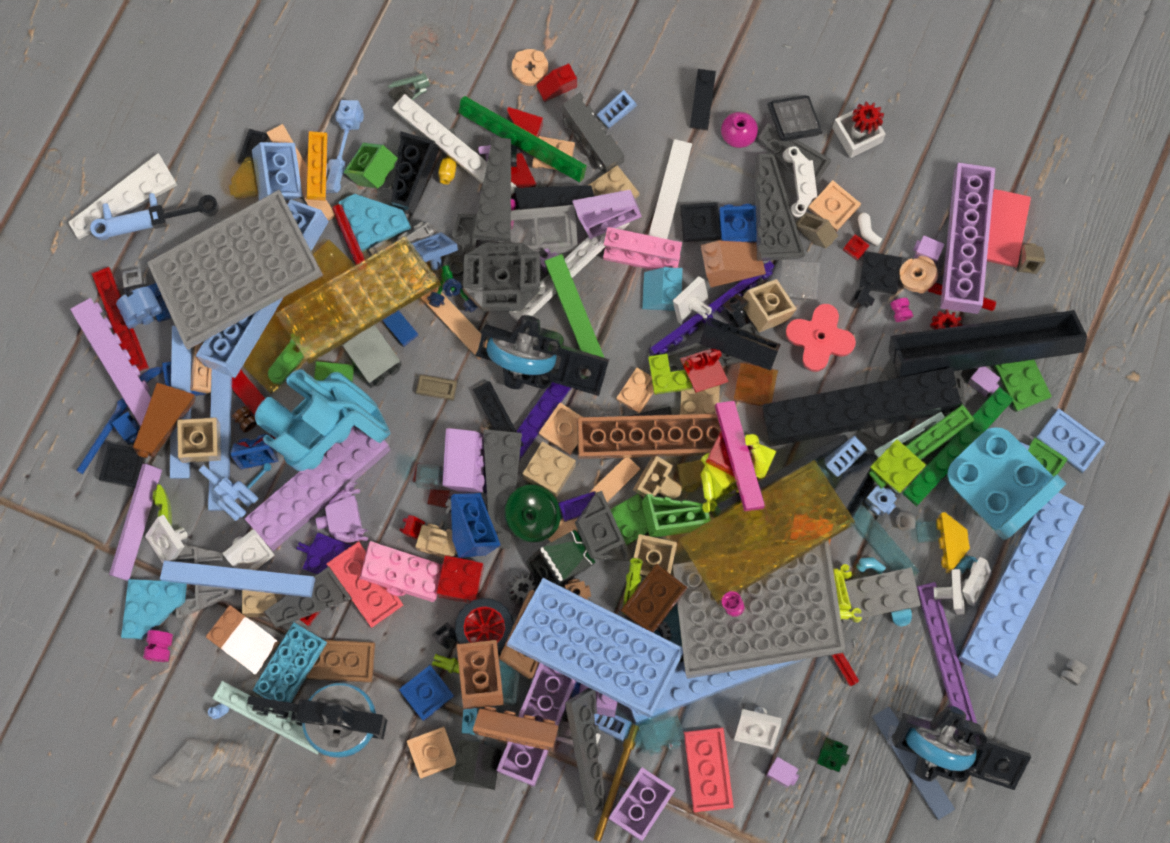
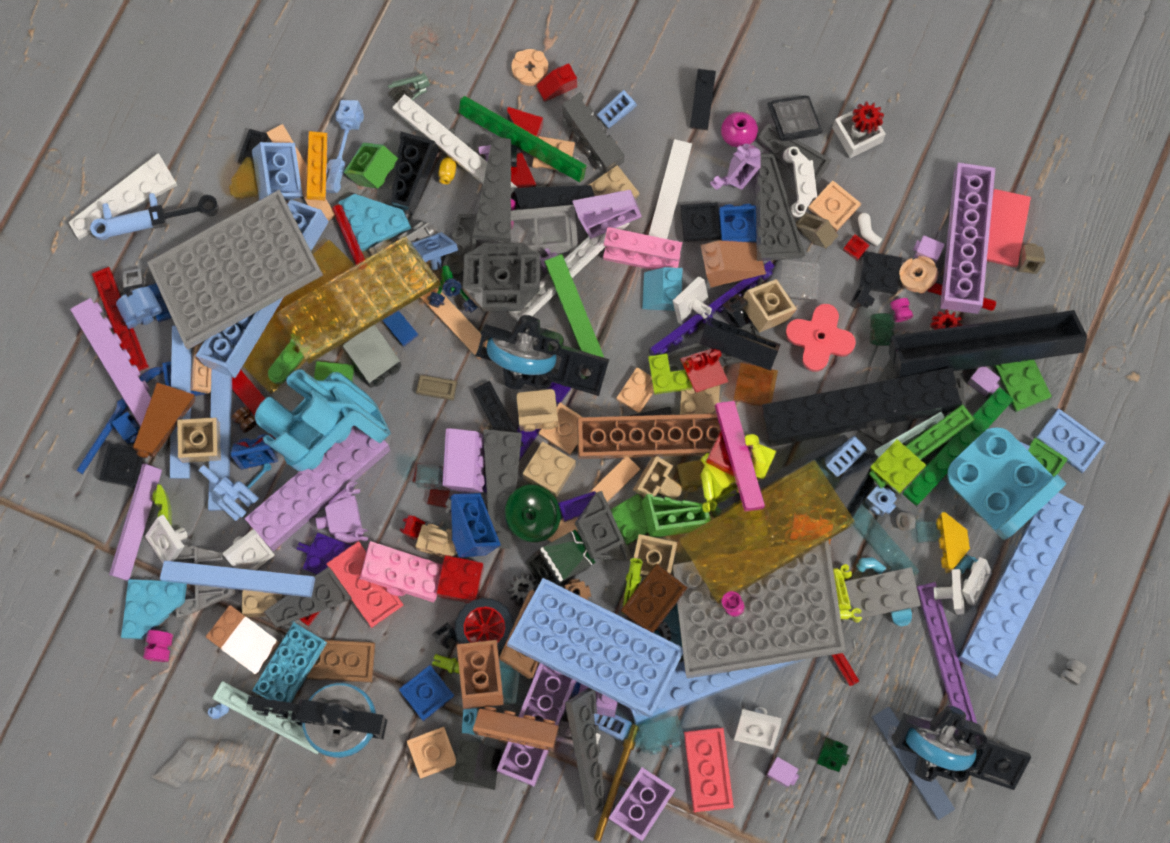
none -> tan bracket [517,389,558,432]
none -> lavender torso [710,144,761,190]
none -> clear green wheel [869,313,895,346]

